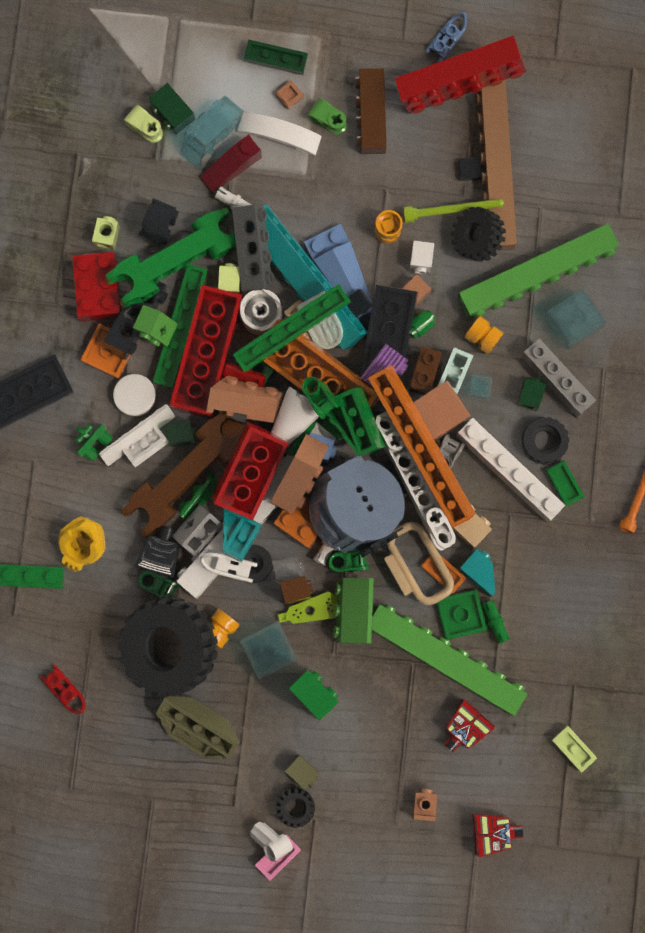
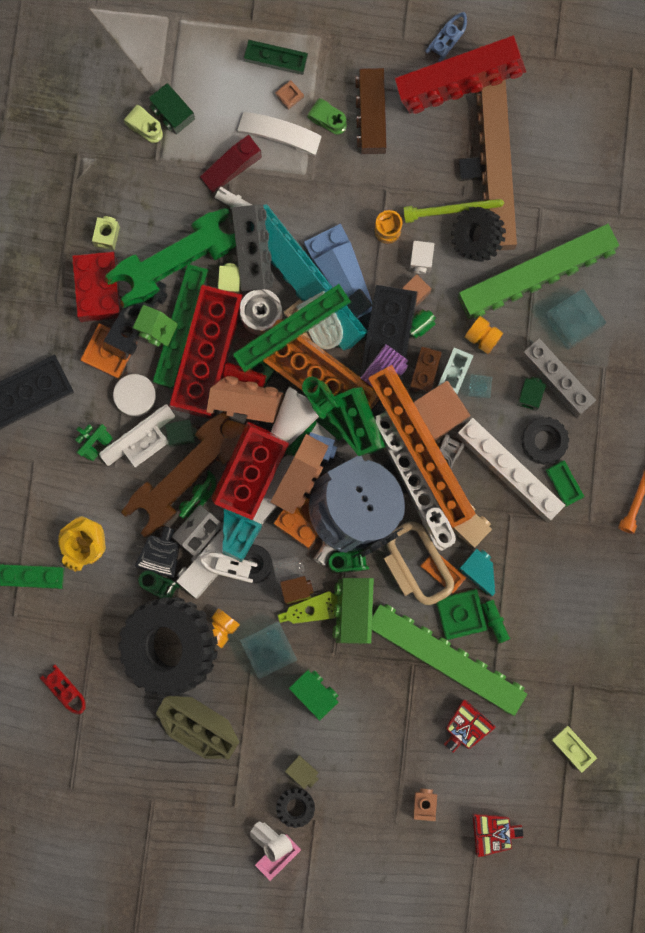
black brick [138,198,179,246] -> none
clear light blue wedge [179,96,244,169] -> none

